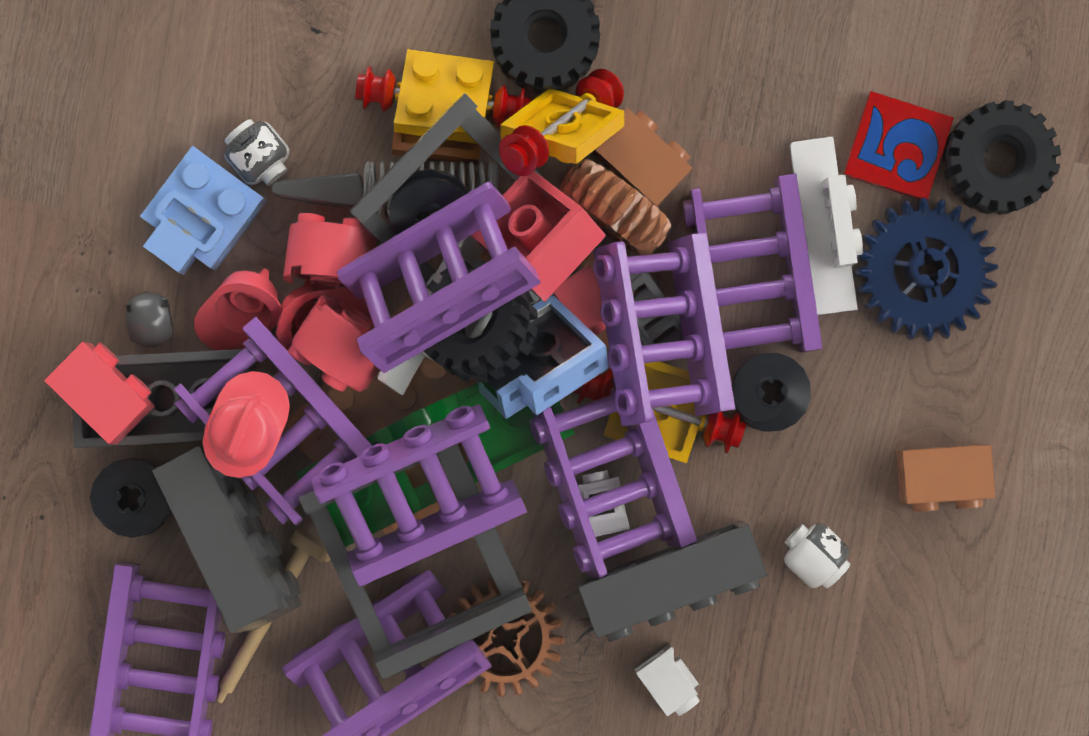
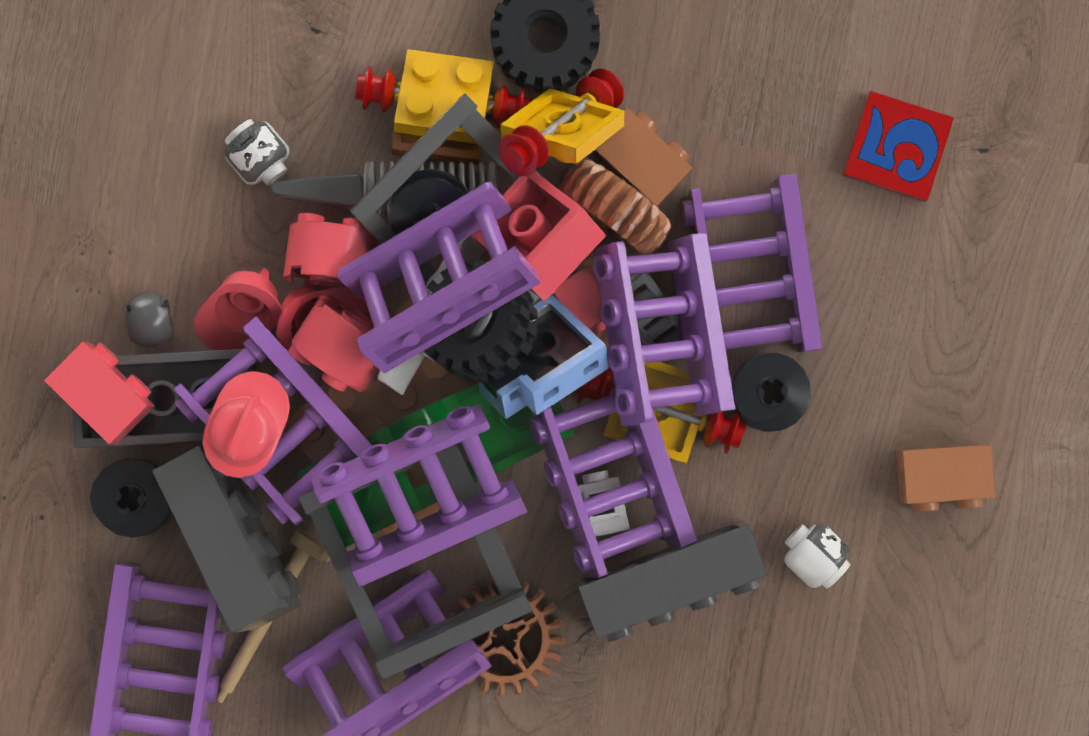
light blue piece [140,145,267,275] -> none
white window [634,643,700,717] -> none
white bracket [789,137,863,315] -> none
dark blue gear [853,197,999,342] -> none
black tyre [943,100,1061,215] -> none

